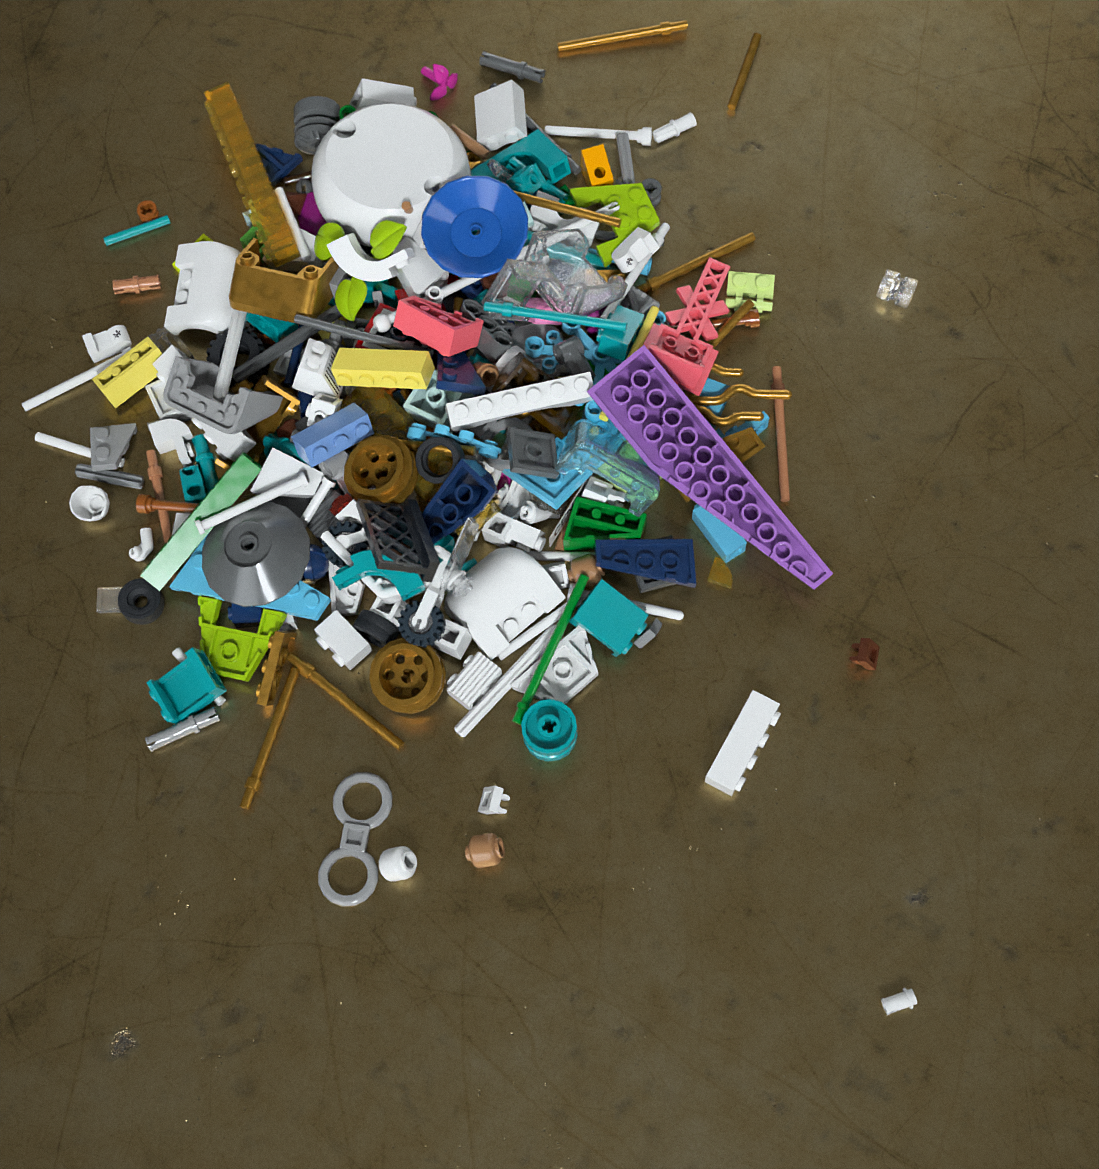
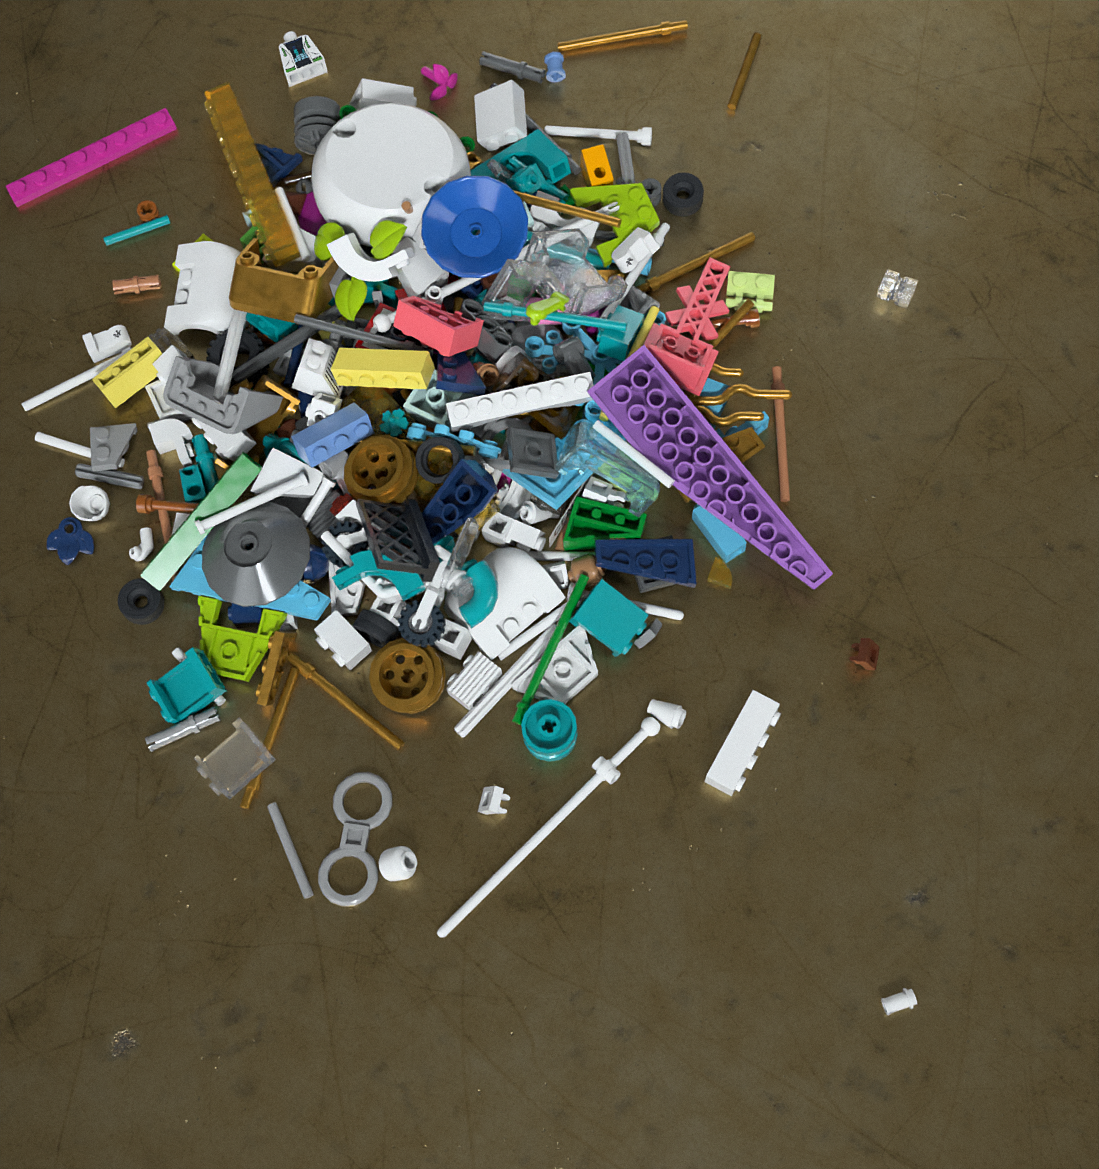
clear tile [96,587,122,613] -> none
medium nougat piece [450,124,490,160] -> none
medium nougat head [465,833,505,868] -> none
white axle [652,112,697,143] -> none
none -> dark pink plate [6,108,177,207]
none -> dark blue plate [47,517,94,565]
none -> clear panel [194,717,276,800]
none -> light grey bar [267,803,314,899]
none -> white torso [279,31,328,87]
none -> teal plant [379,408,409,437]
none -> white bar [437,717,661,938]
none -> teal cylinder [458,560,498,629]
none -> lime piece [525,291,569,326]
none -> medium blue bush [544,52,566,82]
none -> white bar [592,420,675,488]
none -> white cone [647,699,686,729]
none -> black tyre [663,172,704,217]

